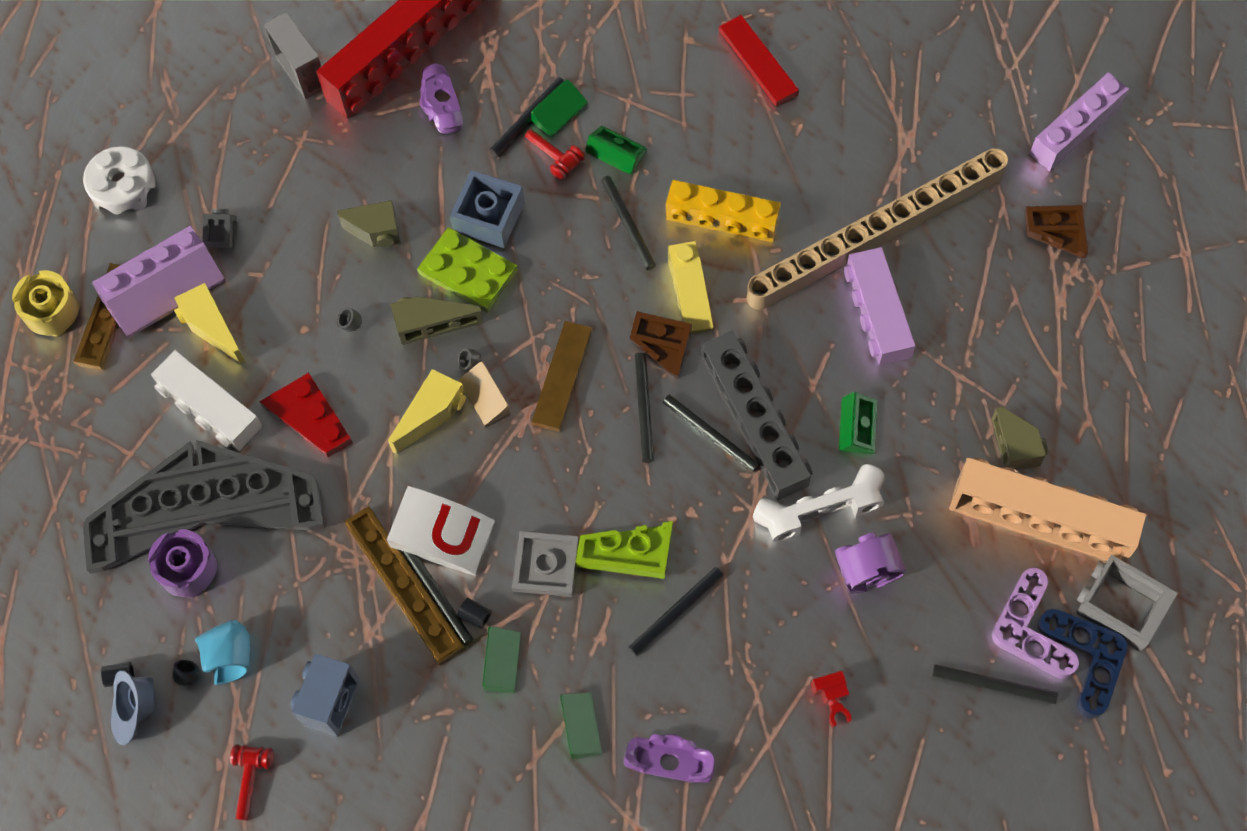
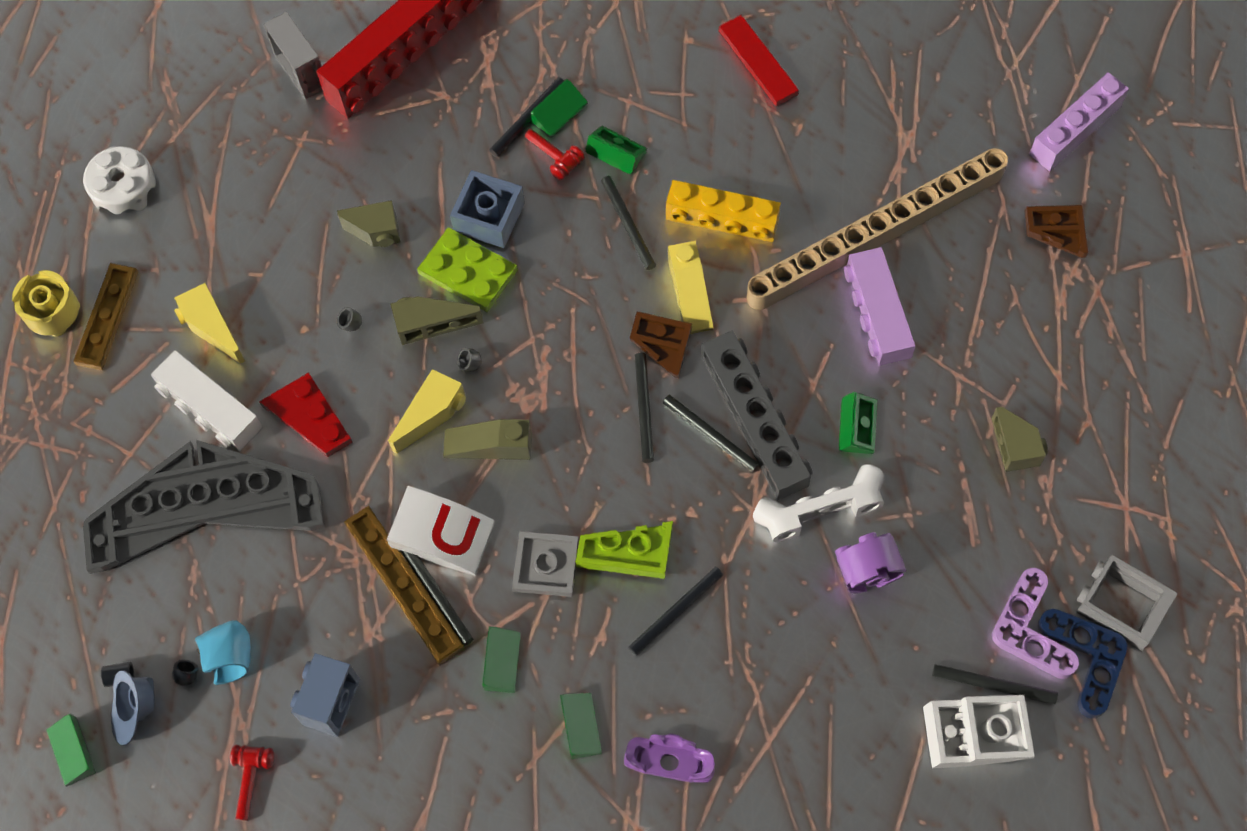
lavender slope [92,226,225,338] -> none
medium lavender brick [148,529,218,598] -> none
dark grey bracket [202,209,237,248] -> none
medium lavender piece [419,64,463,134] -> none
black hinge [457,597,492,629] -> none
tan slope [459,361,510,427] -> none
pearl gold tile [531,321,592,432] -> none
red piece [810,670,852,728] -> none
light nougat brick [949,457,1146,563] -> none
none -> slope [46,714,96,786]
none -> olive slope [443,419,532,460]
none -> white slope [923,695,1035,768]

